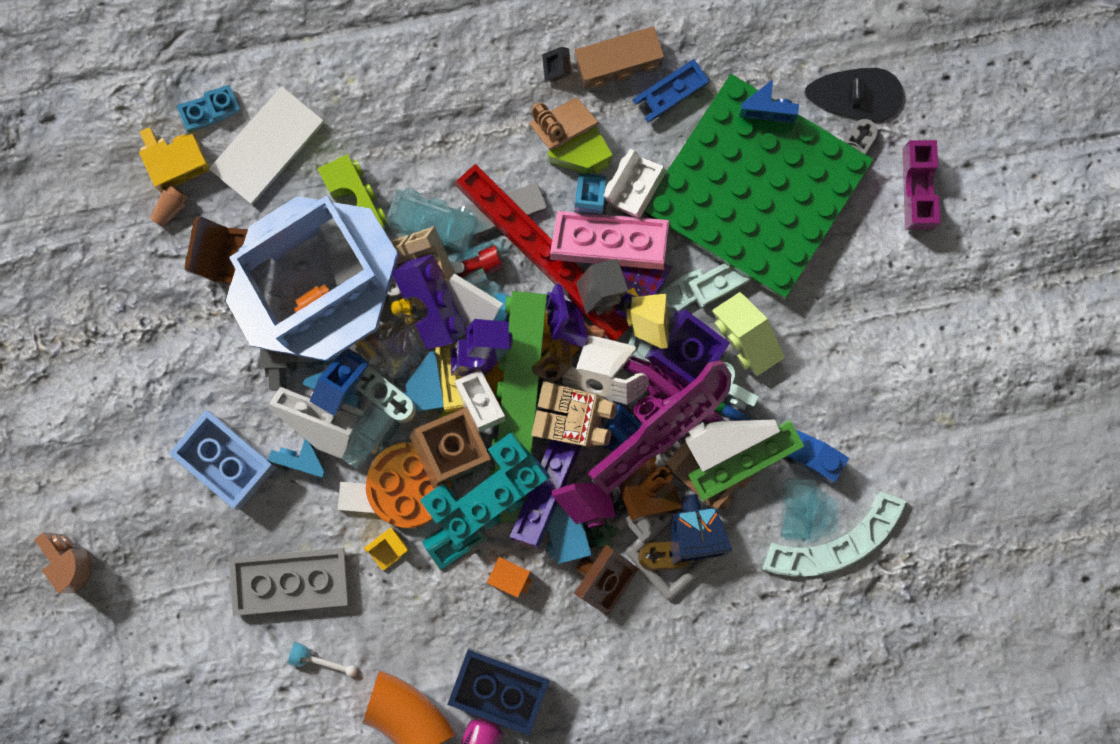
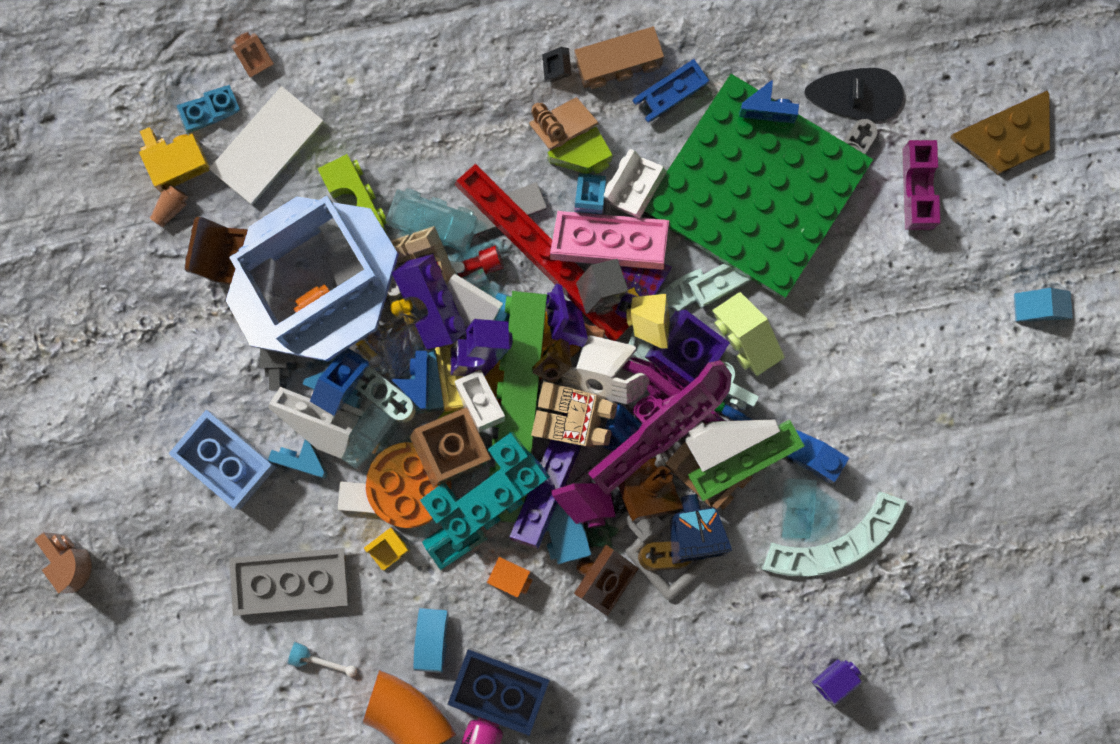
none -> nougat bracket [231,32,274,78]
none -> blue slope [392,351,429,411]
none -> dark azure slope [413,608,449,673]
none -> dark purple brick [811,659,862,706]
none -> pearl gold wing [950,90,1050,175]
none -> dark azure slope [1014,288,1073,322]

